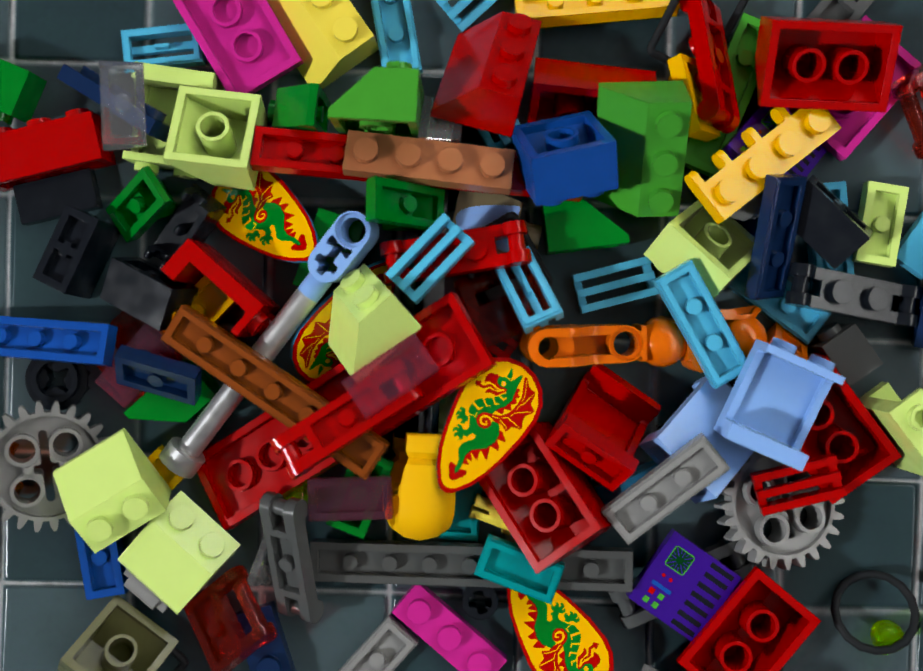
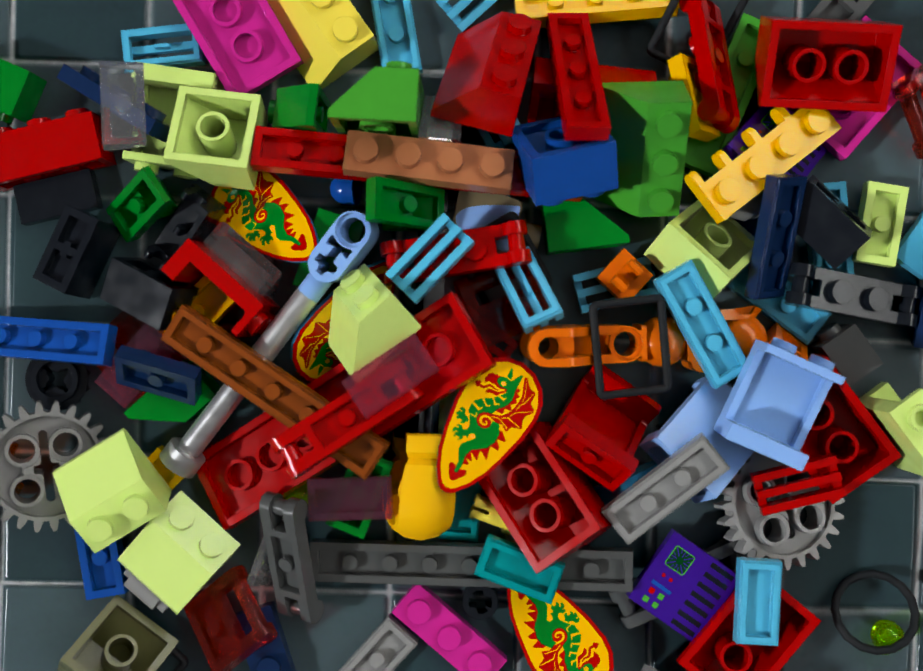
none -> clear slope [203,222,282,297]
none -> blue hinge [330,179,361,205]
none -> red plate [546,13,611,141]
none -> black piece [589,294,672,400]
none -> orange tile [595,248,654,299]
none -> medium azure tile [733,557,783,646]

